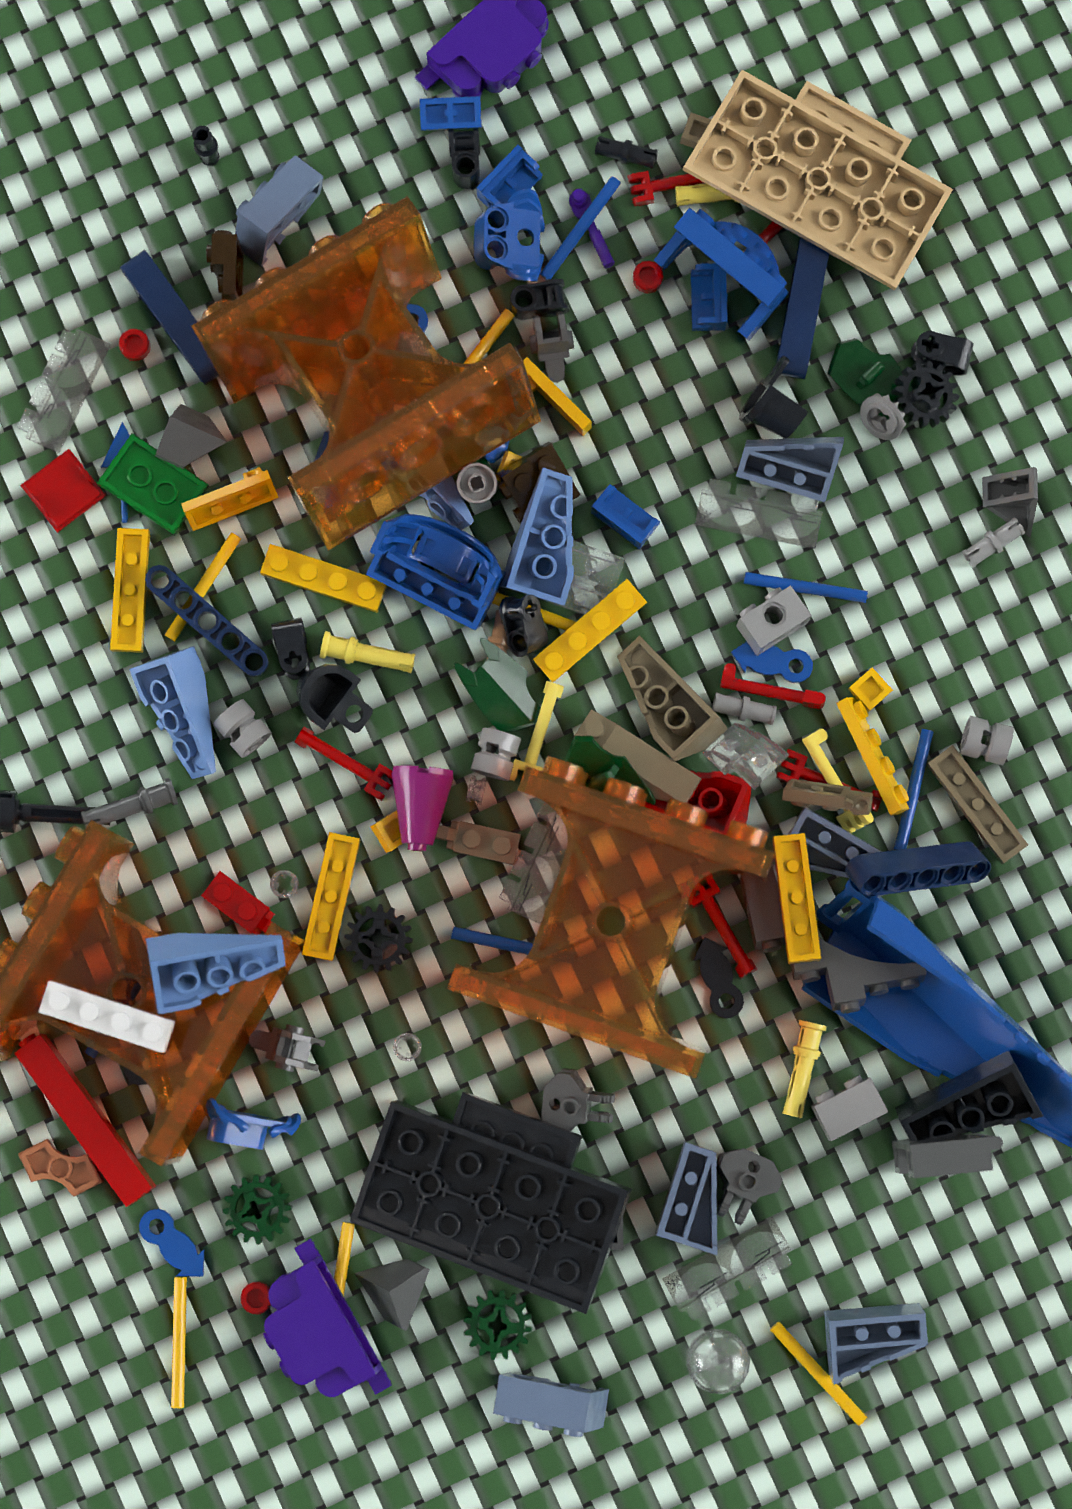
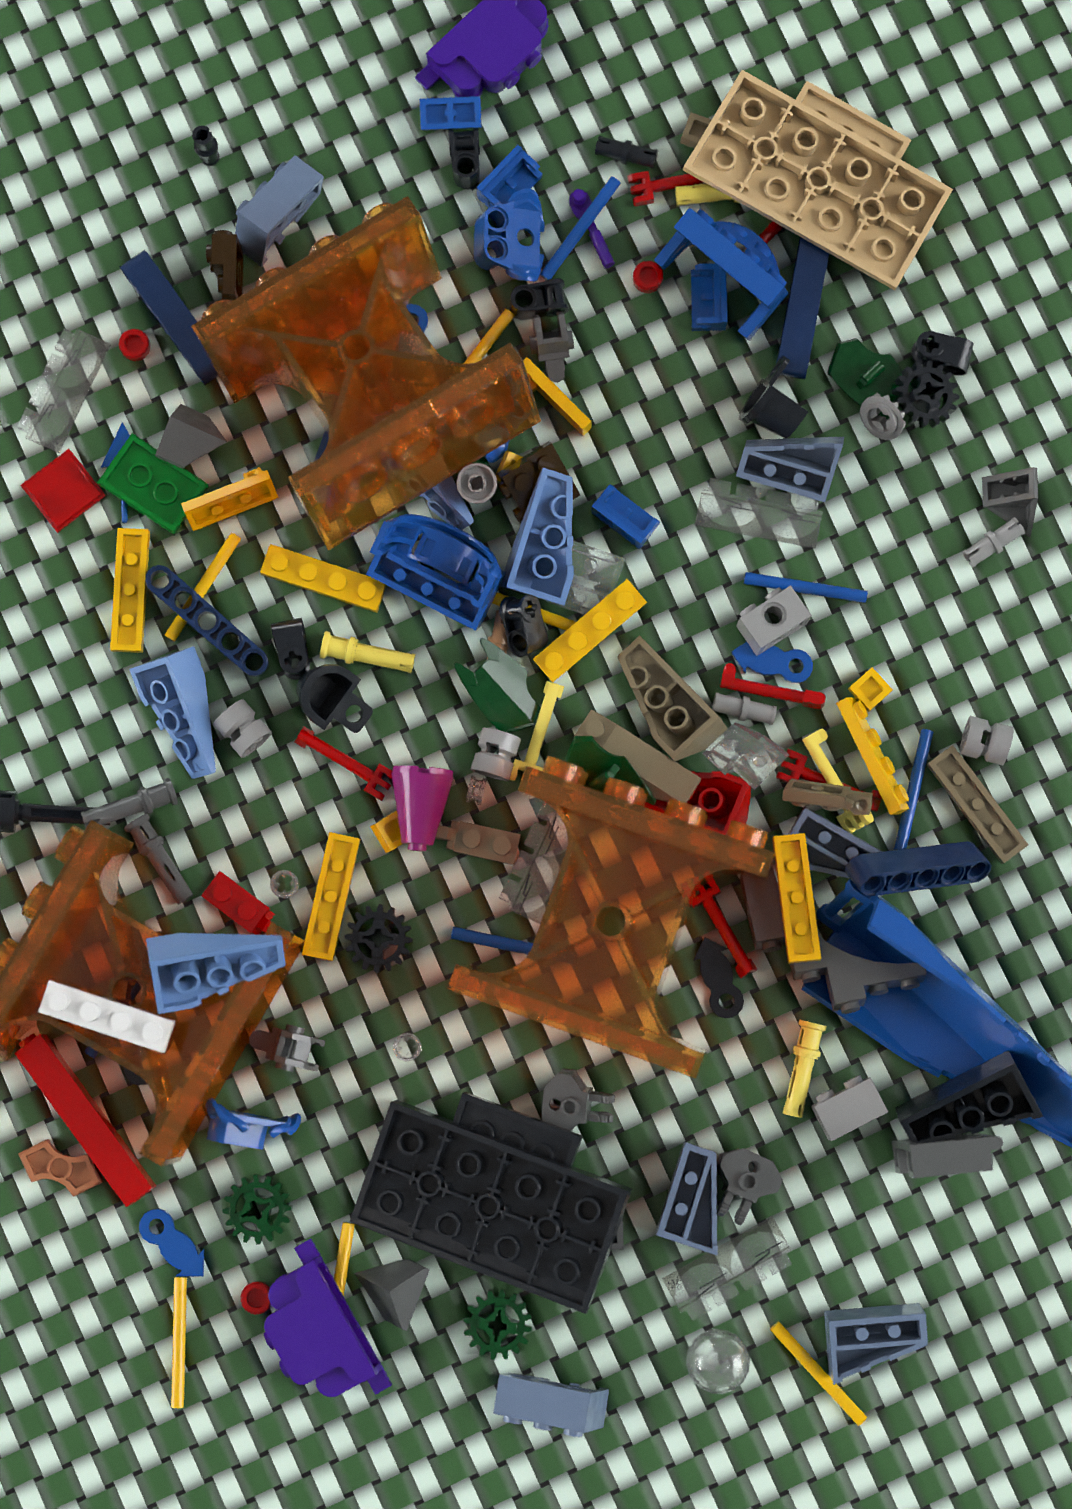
none -> dark grey pin [124,814,194,905]

